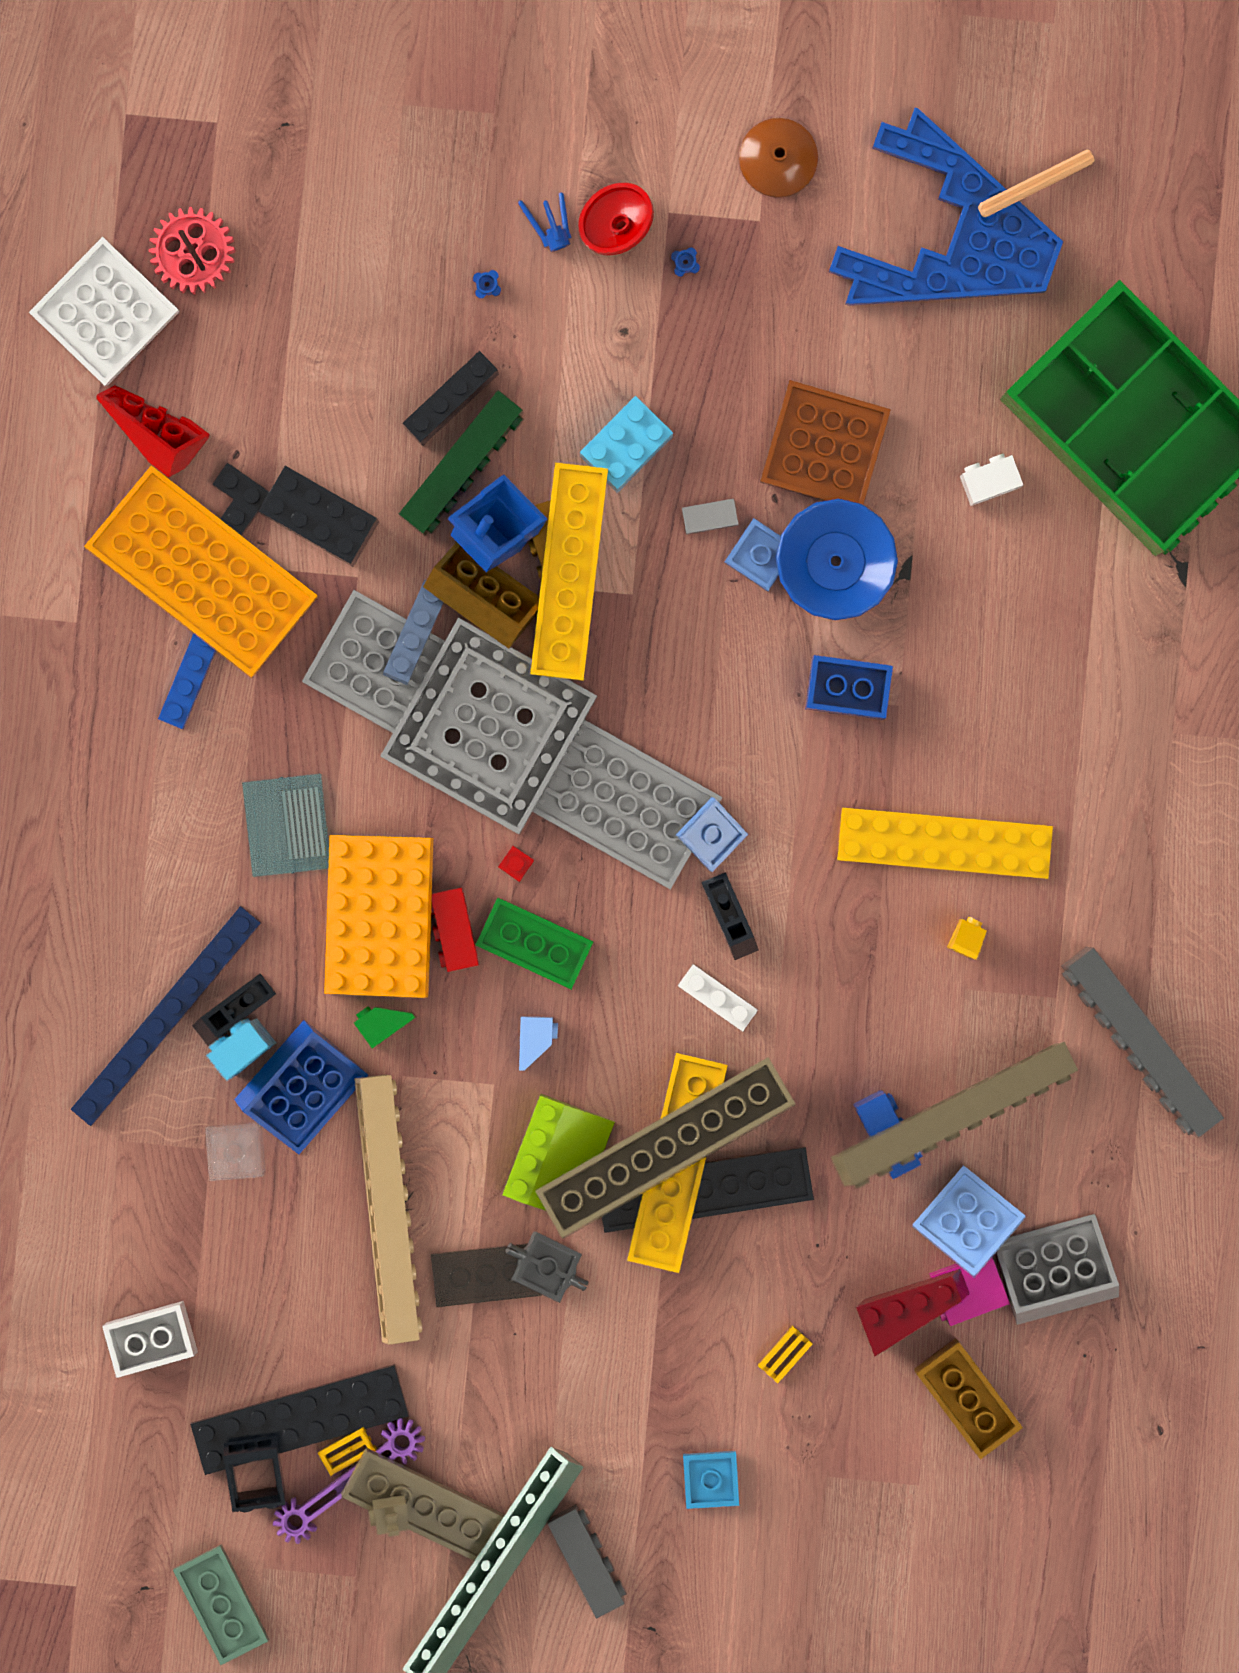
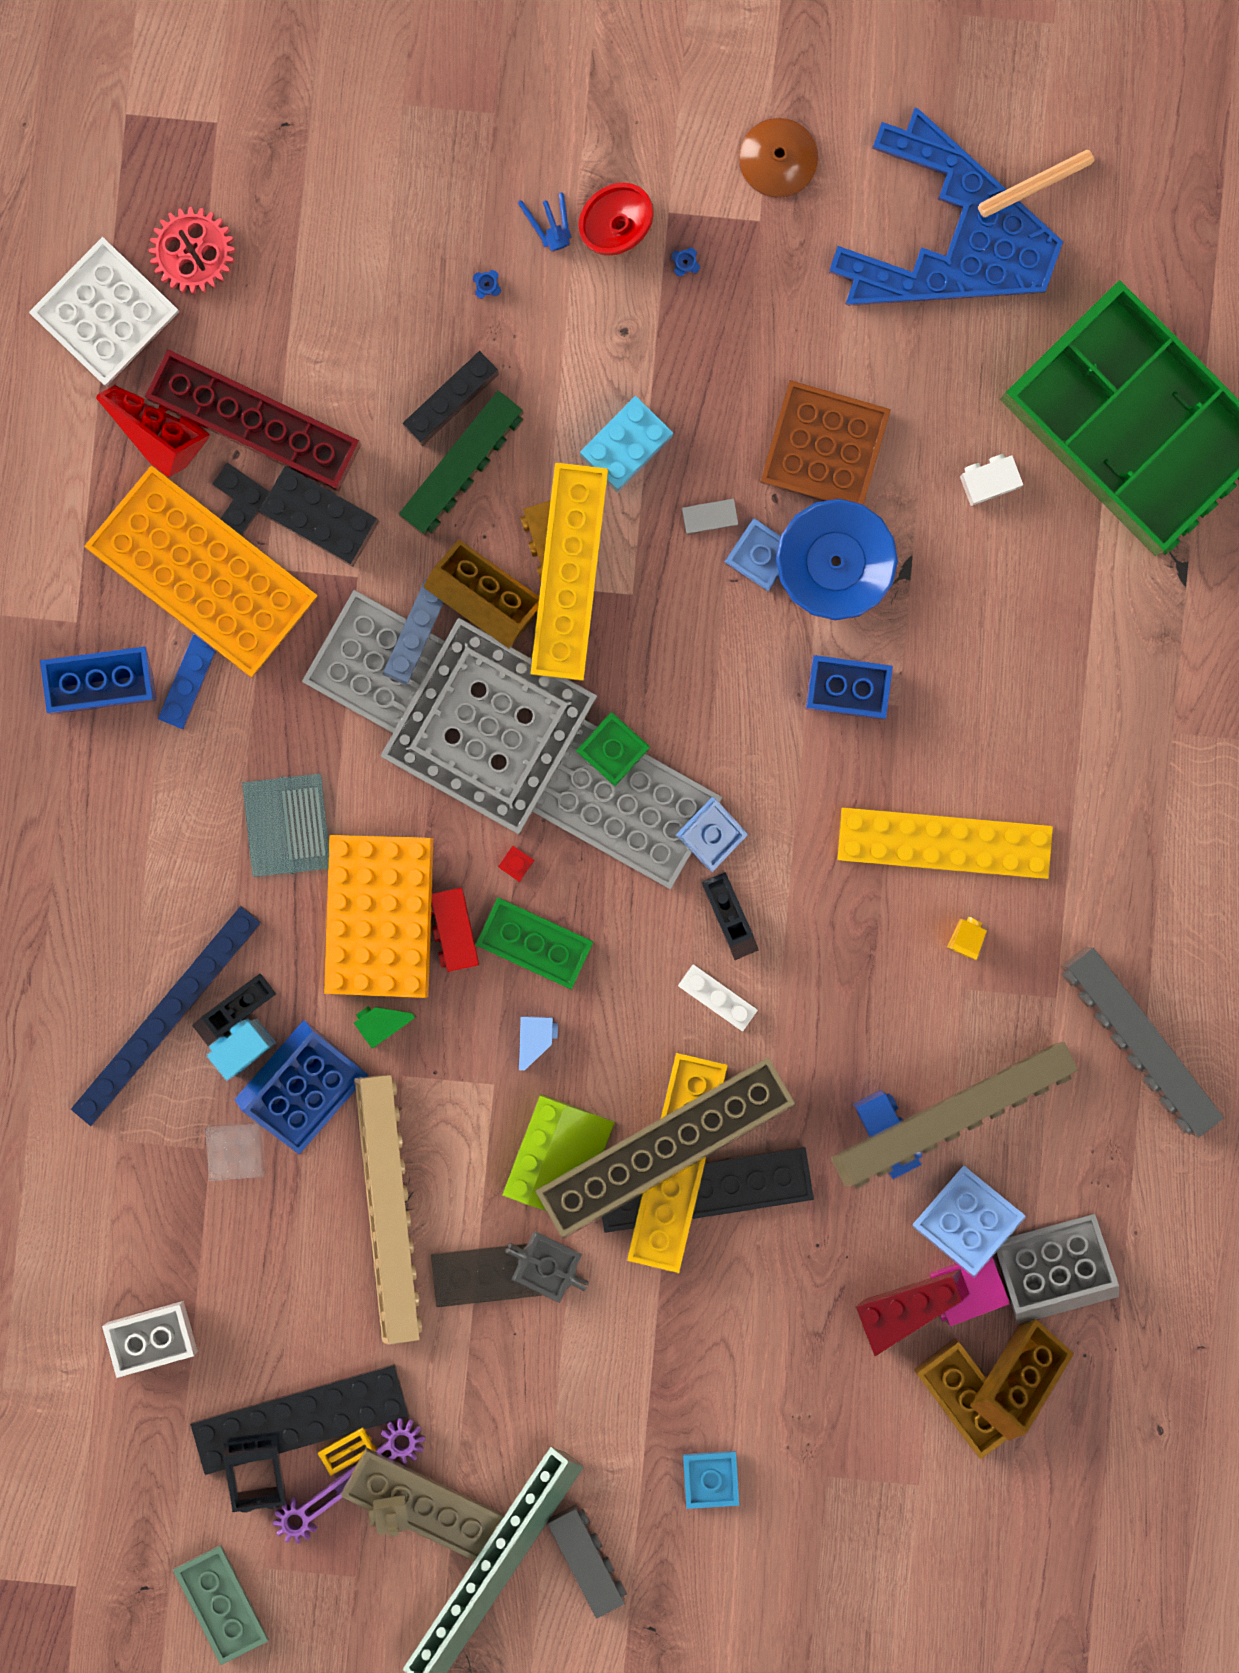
blue piece [448,475,547,572] -> none
yellow tile [758,1325,813,1384] -> none
none -> blue slope [40,646,157,715]
none -> dark red brick [144,349,362,492]
none -> green tile [576,712,651,786]
none -> pearl gold brick [970,1319,1074,1440]

